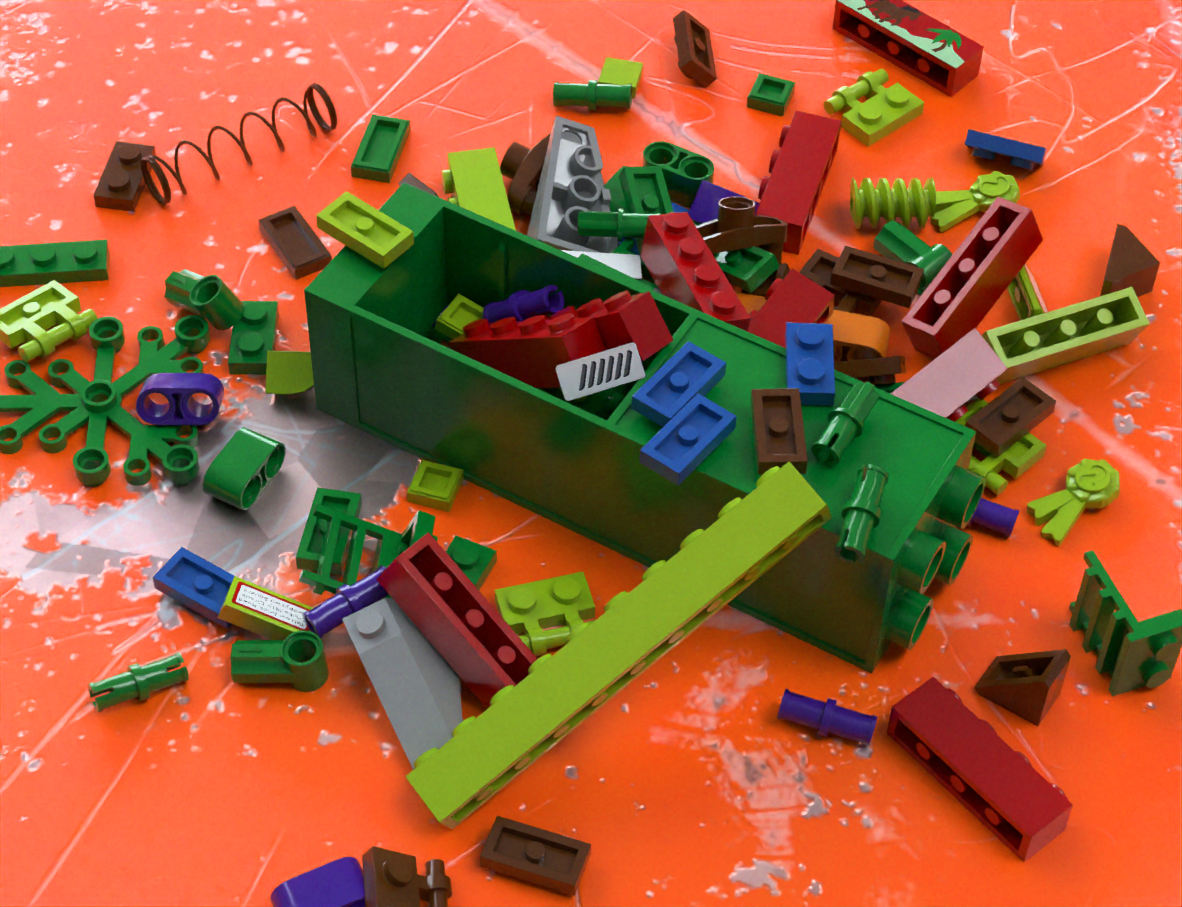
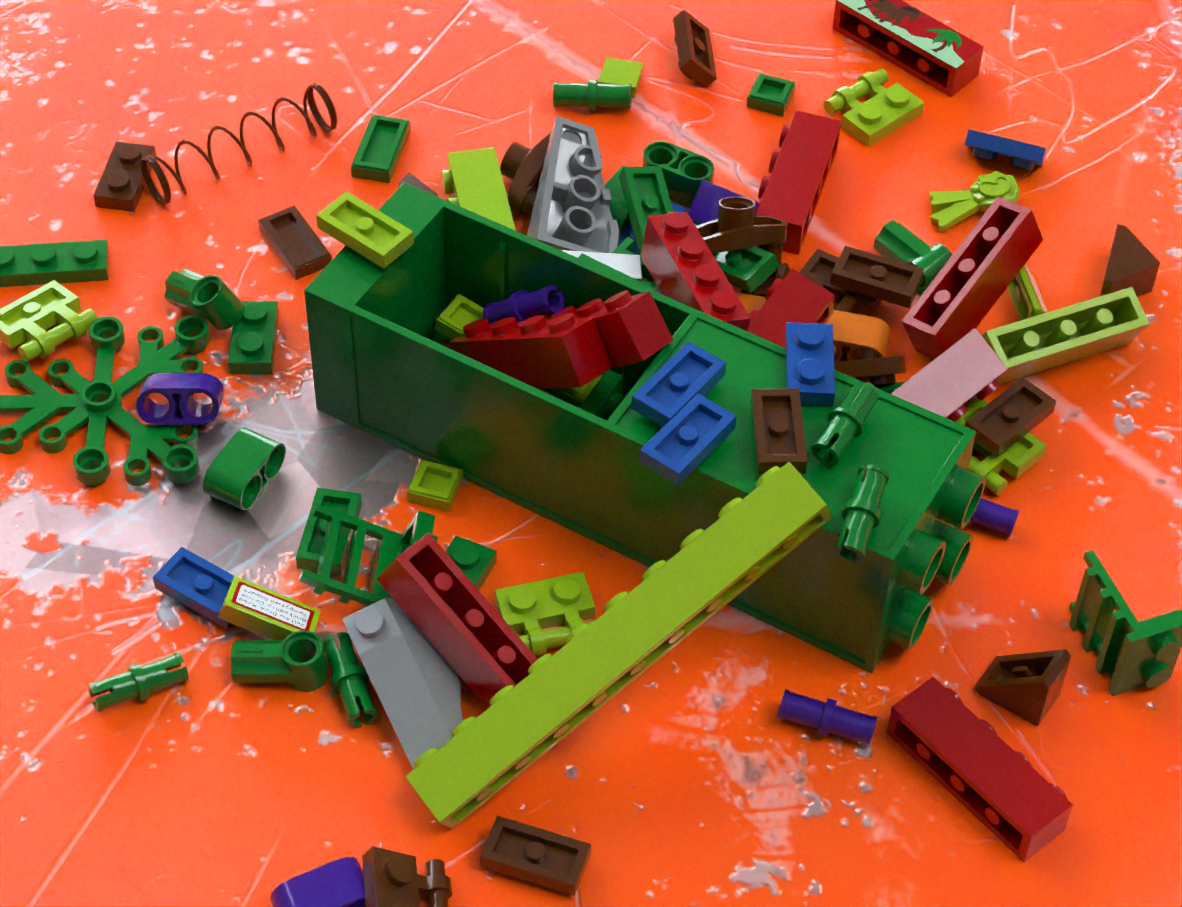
lime brick [265,350,314,394] -> none
dark purple pin [302,565,389,638] -> none
white sticker [555,342,645,401] -> none
green axle [577,208,660,242] -> none
lime piece [850,178,936,229] -> none
lime piece [1027,459,1120,546] -> none
none -> green pin [322,632,378,728]

